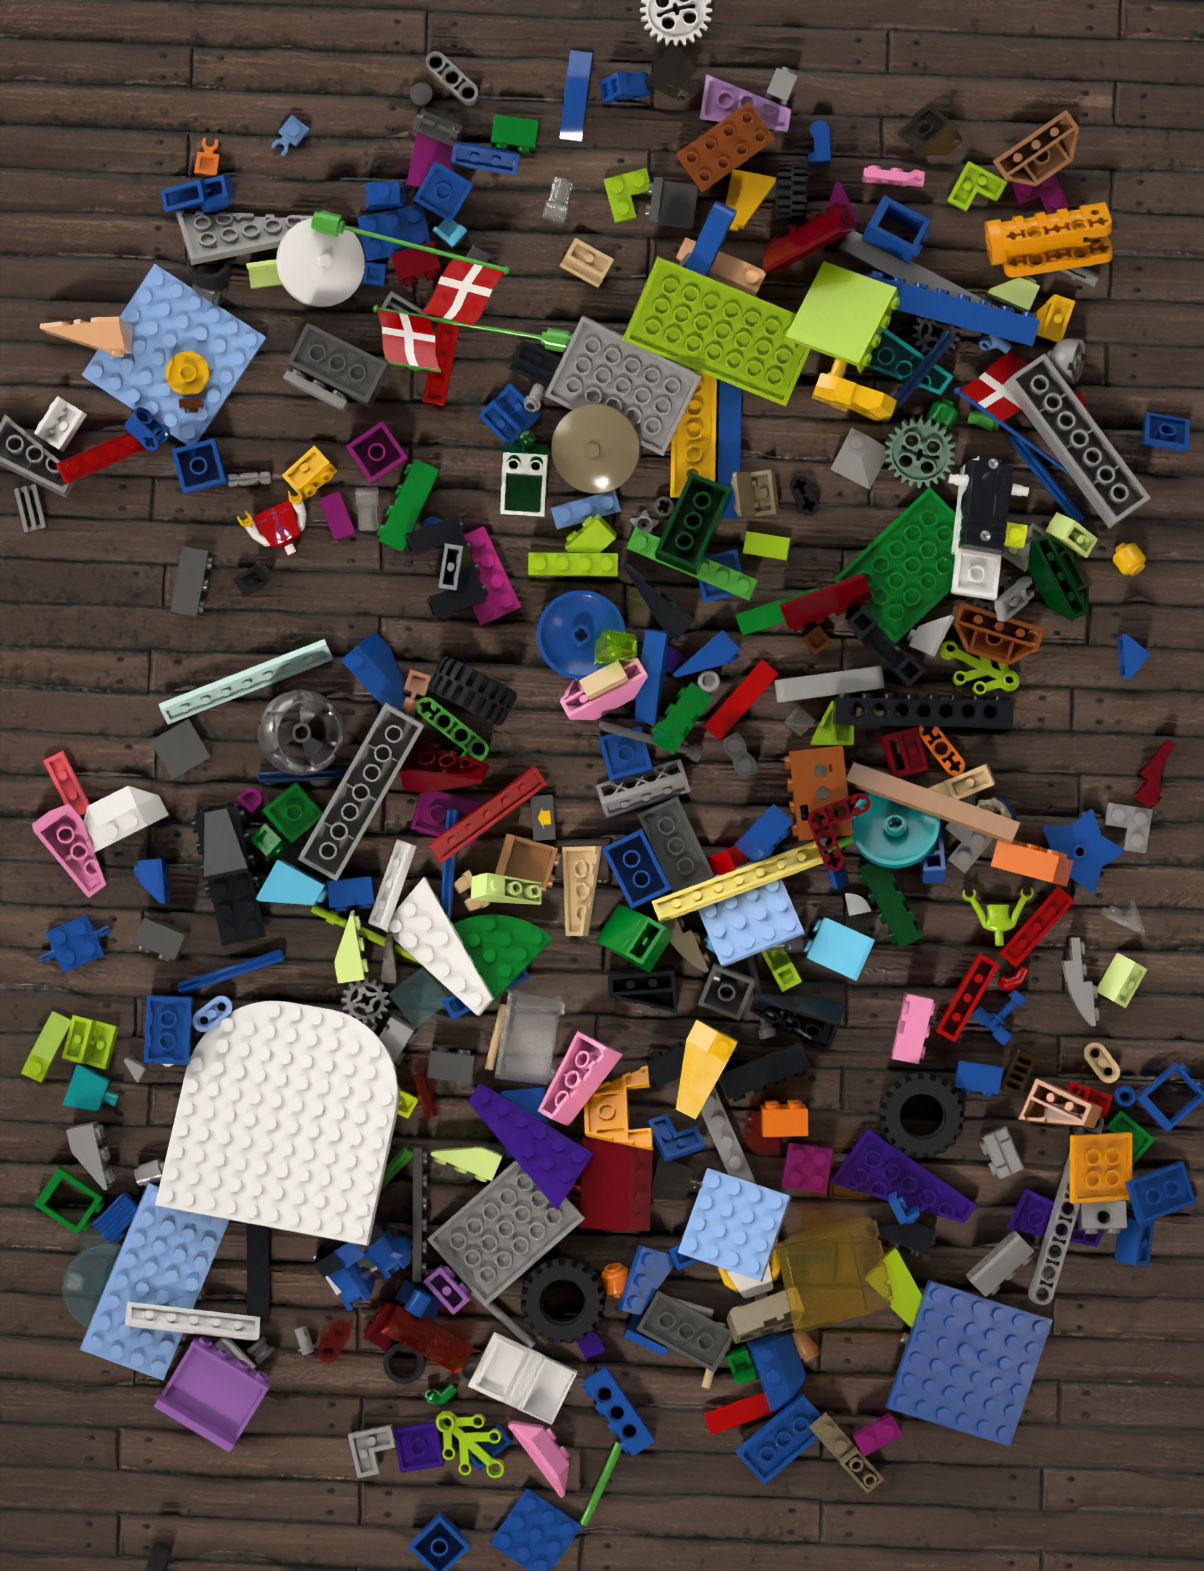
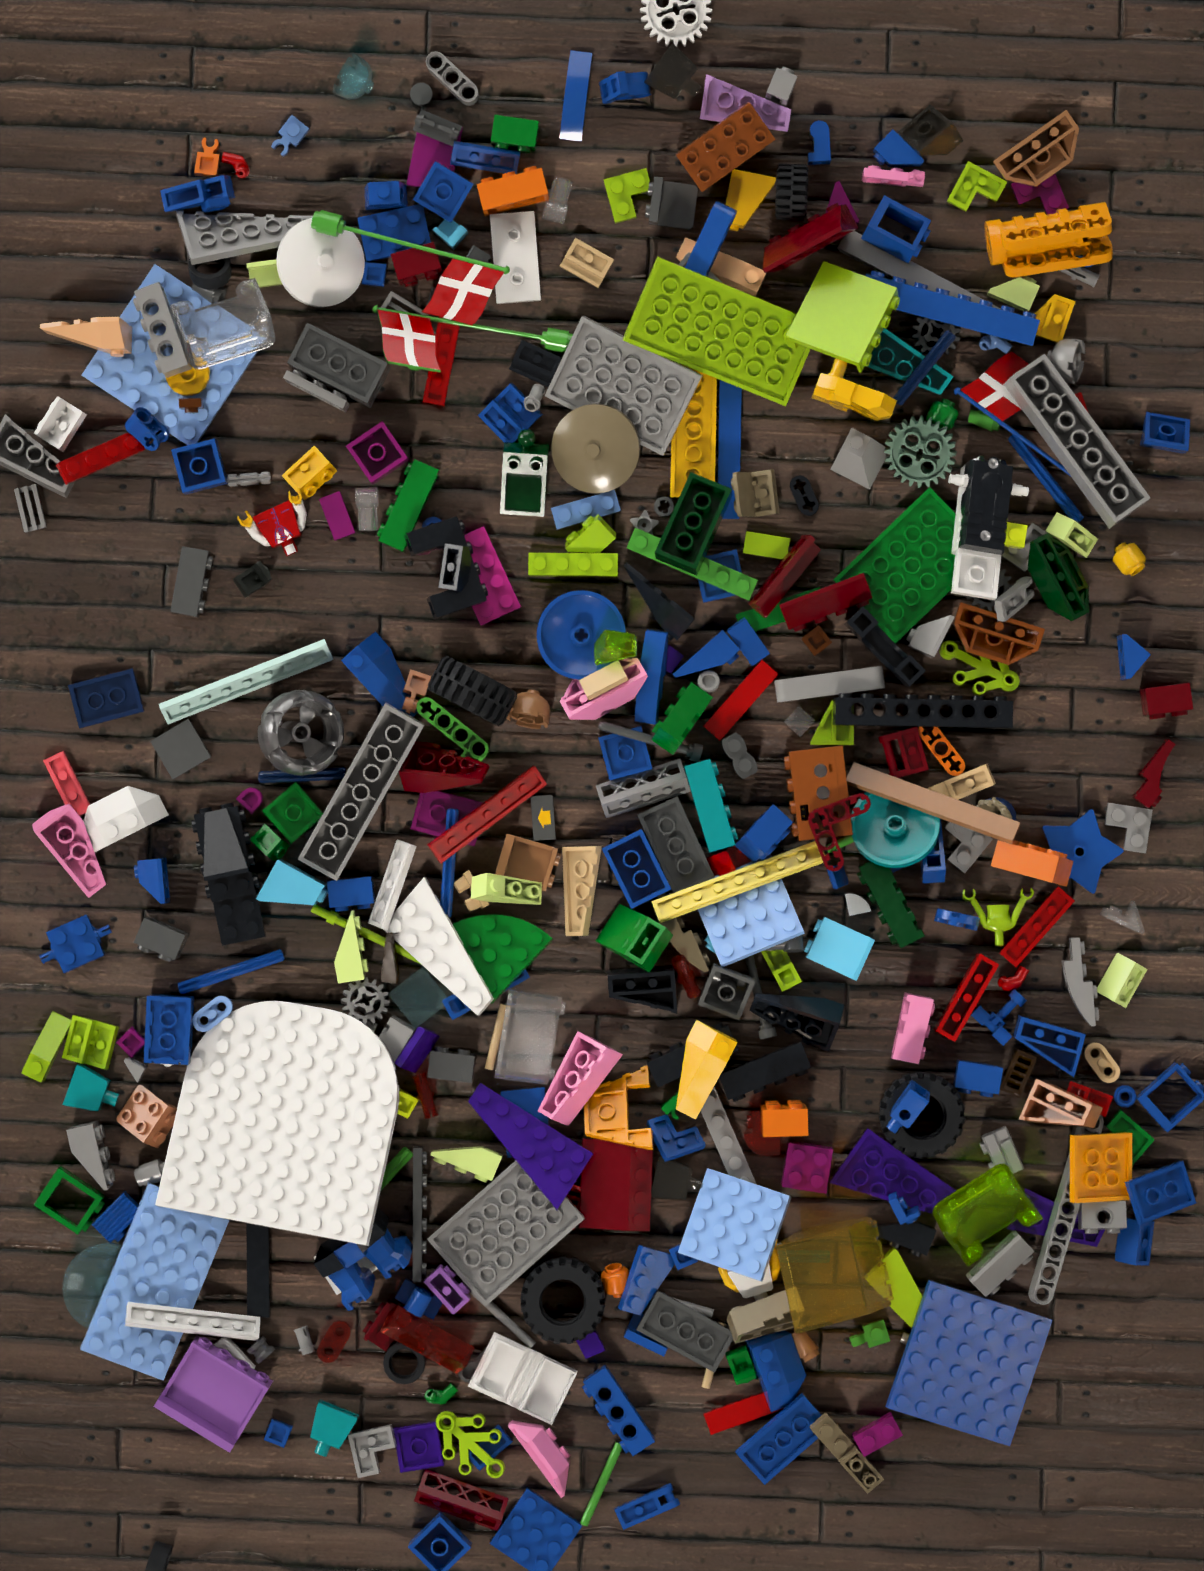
none -> dark blue plate [68,668,145,728]
none -> magenta tile [116,1026,145,1058]
none -> nougat bracket [116,1085,177,1148]
none -> light grey brick [133,282,192,378]
none -> clear windscreen [170,278,276,369]
none -> red arm [221,152,250,178]
none -> blue tile [264,1418,293,1448]
none -> teal torso [310,1399,359,1457]
none -> clear light blue cylinder [333,53,374,100]
none -> dark purple tile [395,1026,440,1073]
none -> dark red fence [414,1469,509,1531]
none -> orange brick [476,166,549,217]
none -> white plate [490,211,541,304]
none -> medium nougat cylinder [506,689,551,729]
none -> blue plate [614,1483,680,1530]
none -> green tile [661,1092,679,1120]
none -> clear red pin [671,955,701,999]
none -> teal brick [684,759,738,853]
none -> blue tile [726,617,770,666]
none -> dark red fence [748,535,821,618]
none -> bright green plate [849,1319,890,1348]
none -> blue slope [873,129,925,167]
none -> blue torso [886,1080,930,1134]
none -> clear neon green windscreen [933,1164,1043,1266]
none -> blue plate [934,908,980,931]
none -> blue wedge [1013,1015,1086,1077]
none -> dark red brick [1140,683,1193,720]

